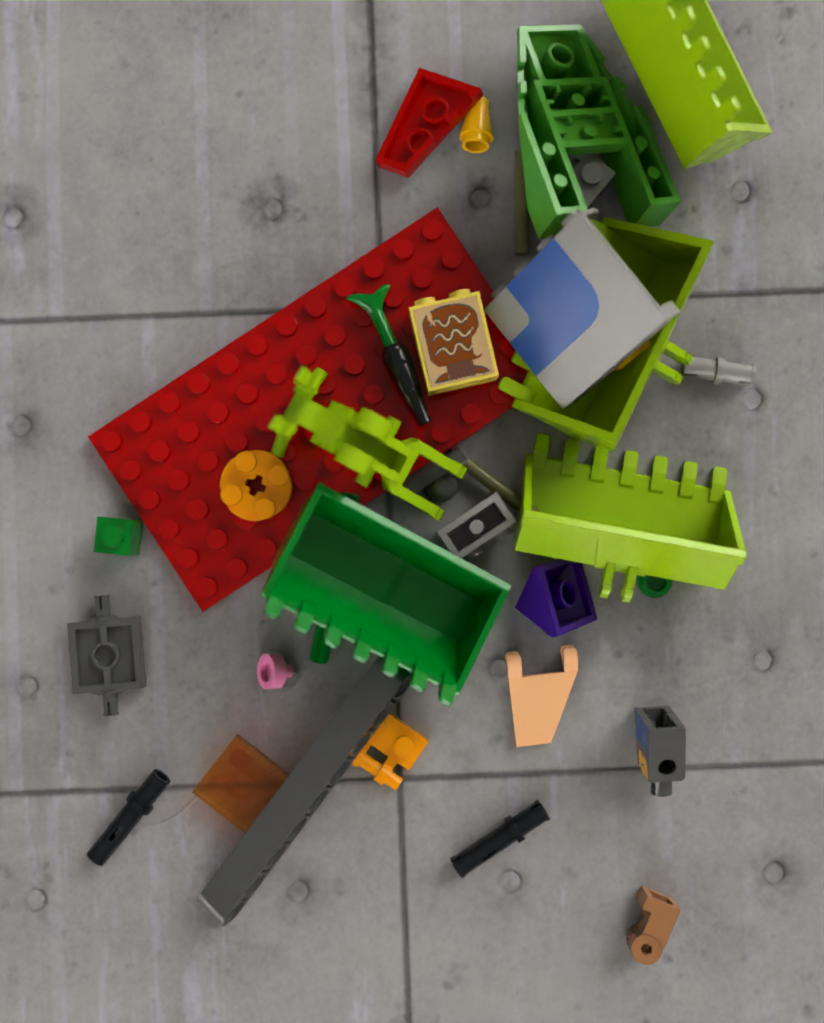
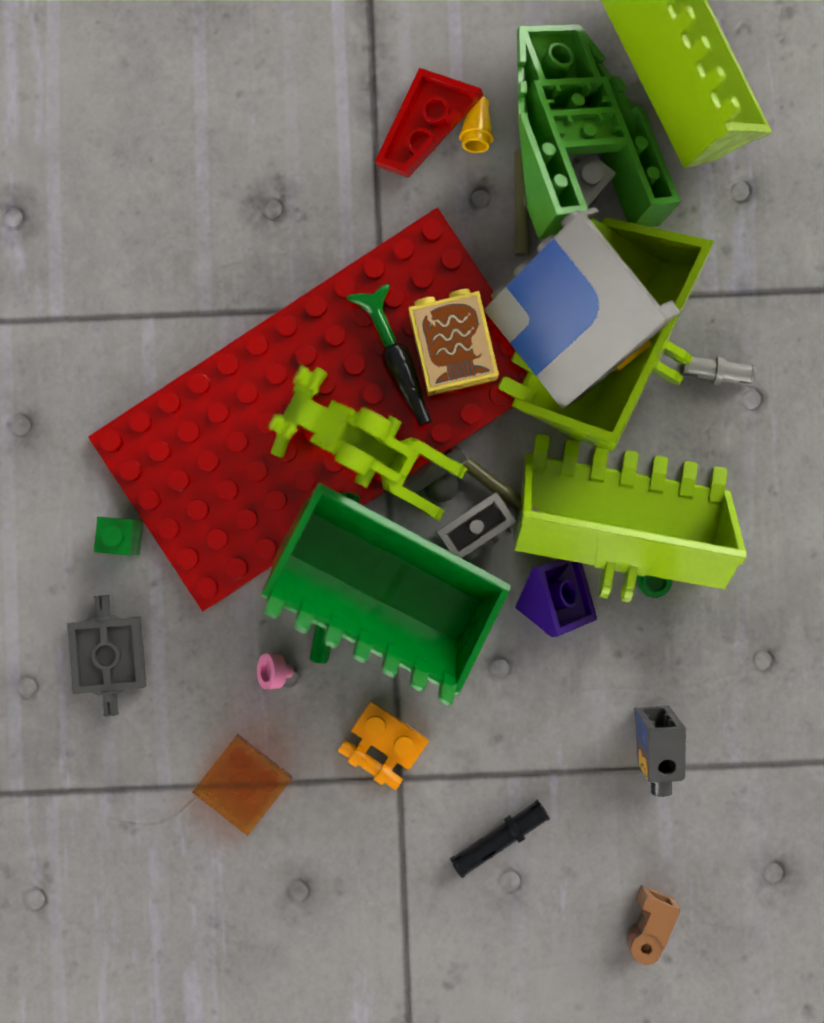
black pin [87,769,170,866] -> none
dark grey beam [197,656,411,926] -> none
light orange plate [220,450,293,521] -> none
light nougat flag [505,644,578,747] -> none

